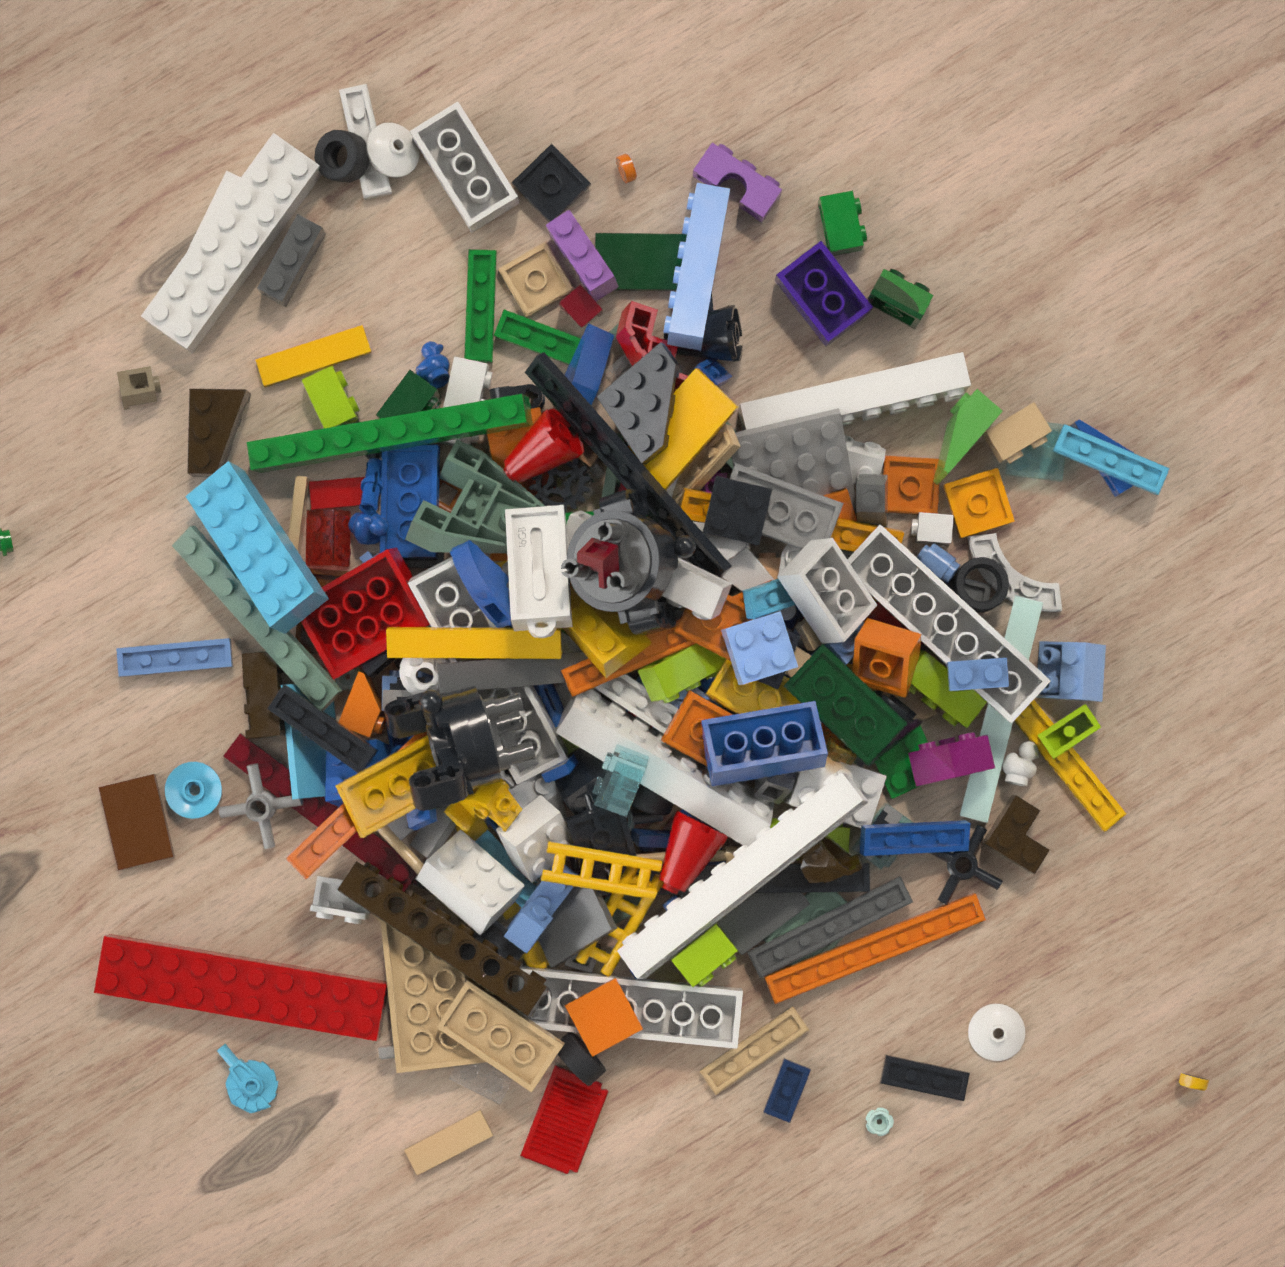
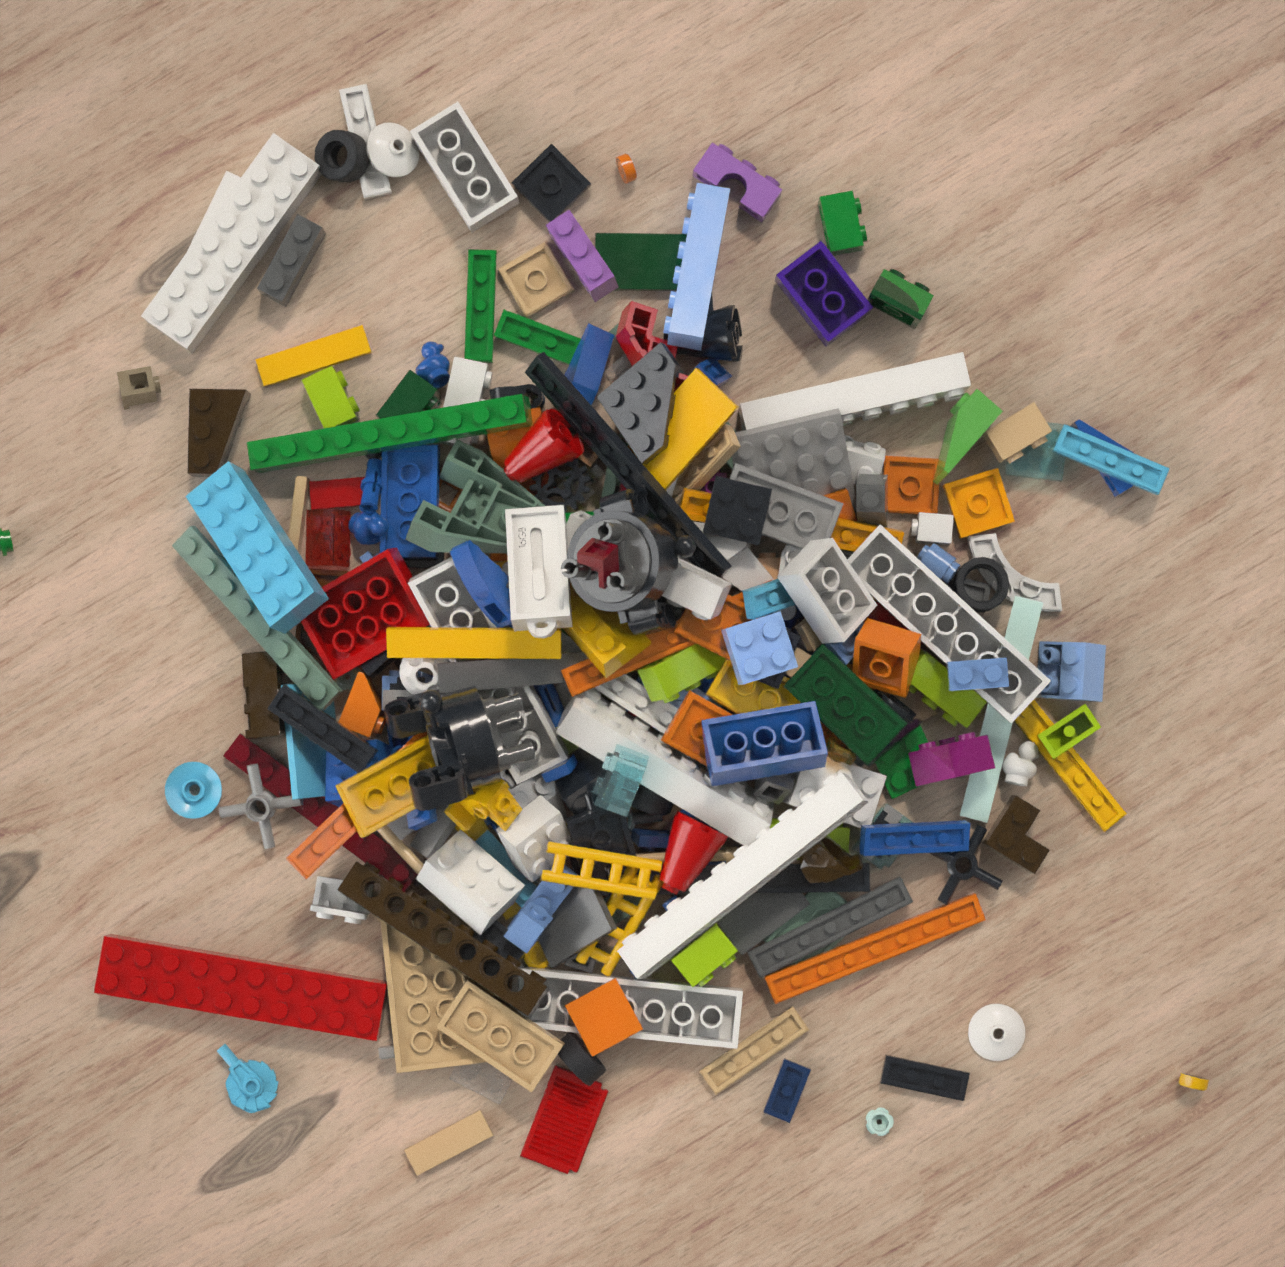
reddish brown tile [99,774,175,870] -> none
medium blue plate [116,638,233,677] -> none
dark red panel [559,285,603,328] -> none

